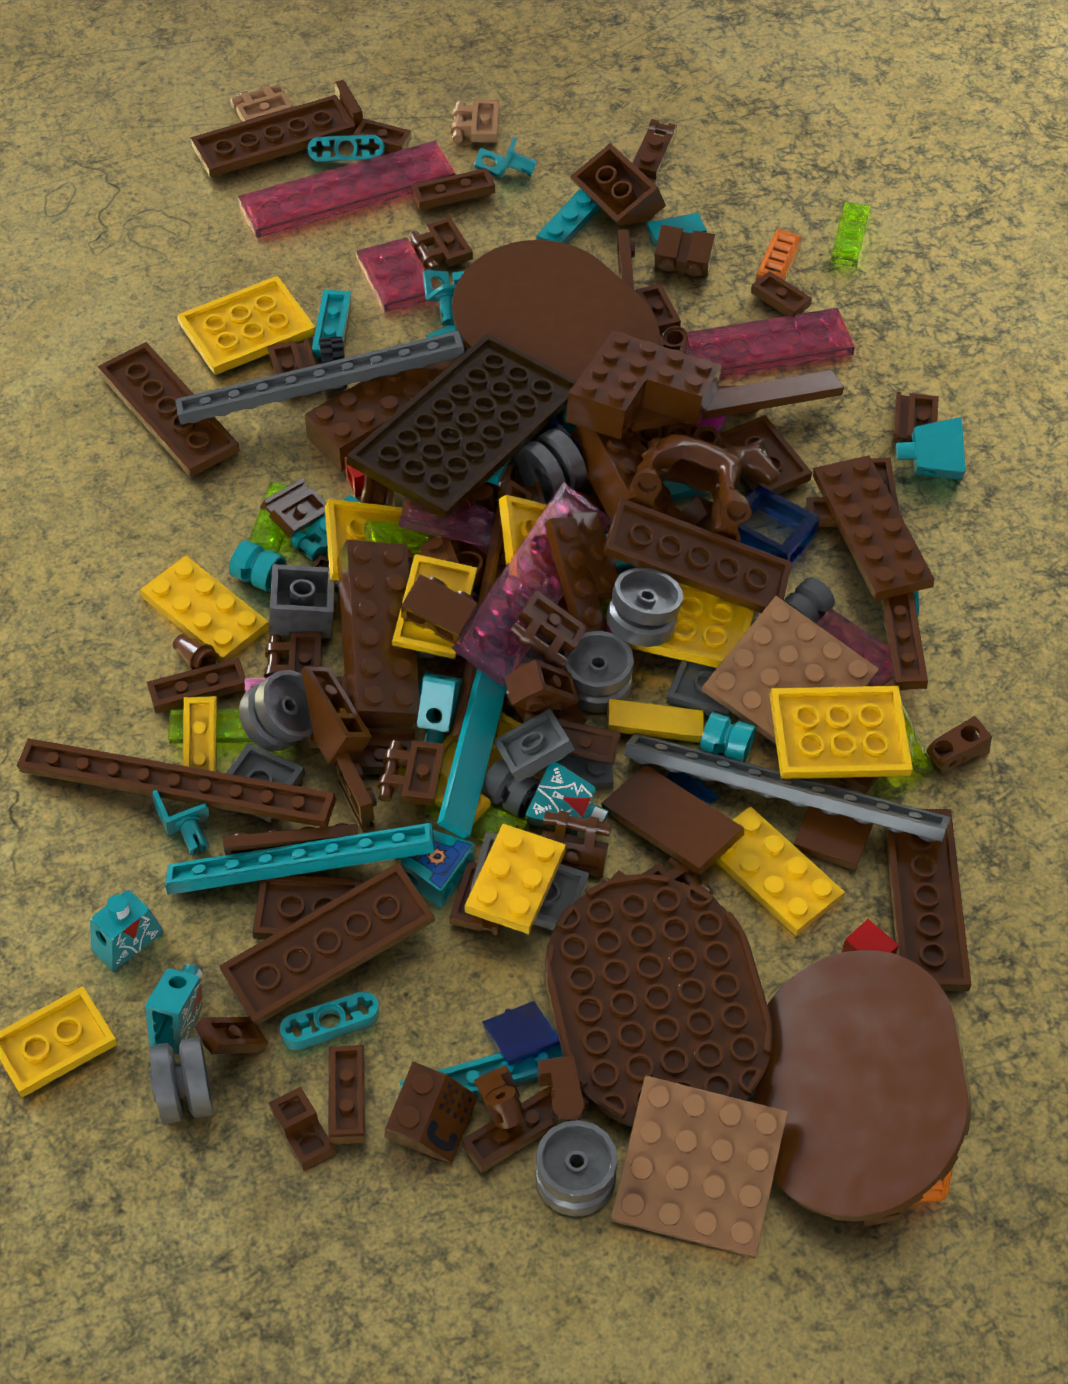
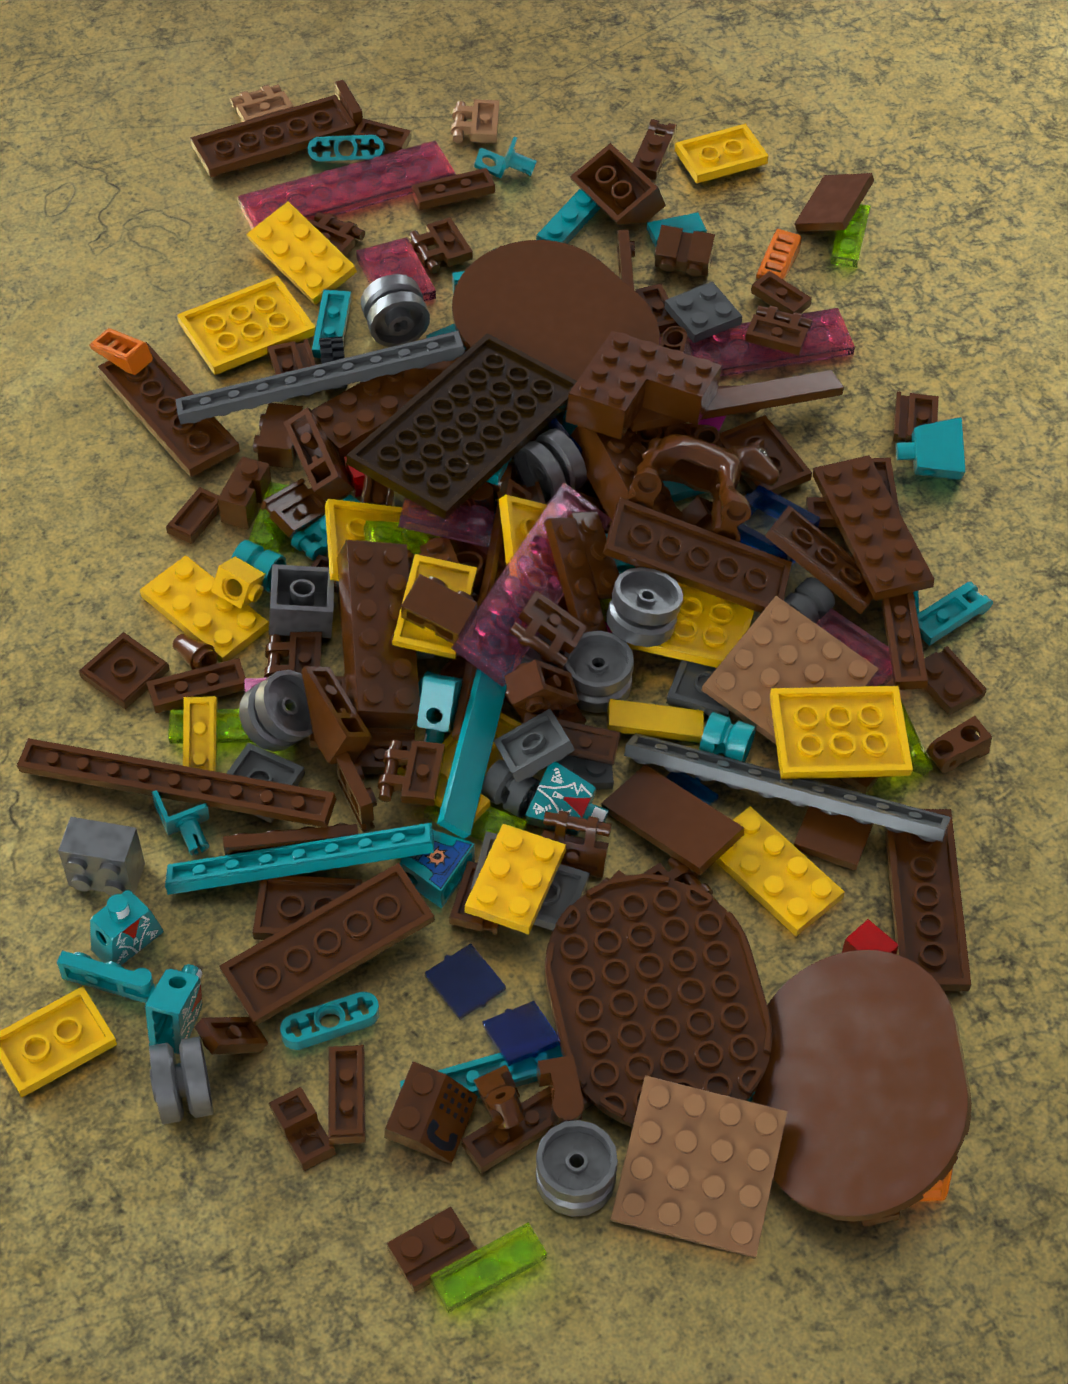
teal bracket [423,270,456,325] -> none
none -> teal plate [57,950,155,1003]
none -> flat silver brick [58,817,145,896]
none -> reddish brown tile [79,632,170,710]
none -> orange slope [89,328,153,375]
none -> reddish brown tile [166,487,220,544]
none -> yellow brick [211,556,265,609]
none -> reddish brown brick [218,456,272,530]
none -> yellow plate [246,201,357,305]
none -> reddish brown brick [253,403,303,469]
none -> reddish brown slope [284,407,355,501]
none -> reddish brown plate [308,212,365,257]
none -> flat silver wheel [361,274,430,347]
none -> reddish brown plate [387,1207,479,1293]
none -> clear blue piece [425,943,506,1020]
none -> clear neon green plate [430,1222,547,1313]
none -> dark grey plate [664,281,742,343]
none -> yellow plate [674,123,769,184]
none -> reddish brown plate [745,305,813,355]
none -> reddish brown tile [765,506,873,614]
none -> reddish brown tile [794,173,874,232]
none -> teal plate [917,581,993,646]
none -> reddish brown plate [924,646,987,716]

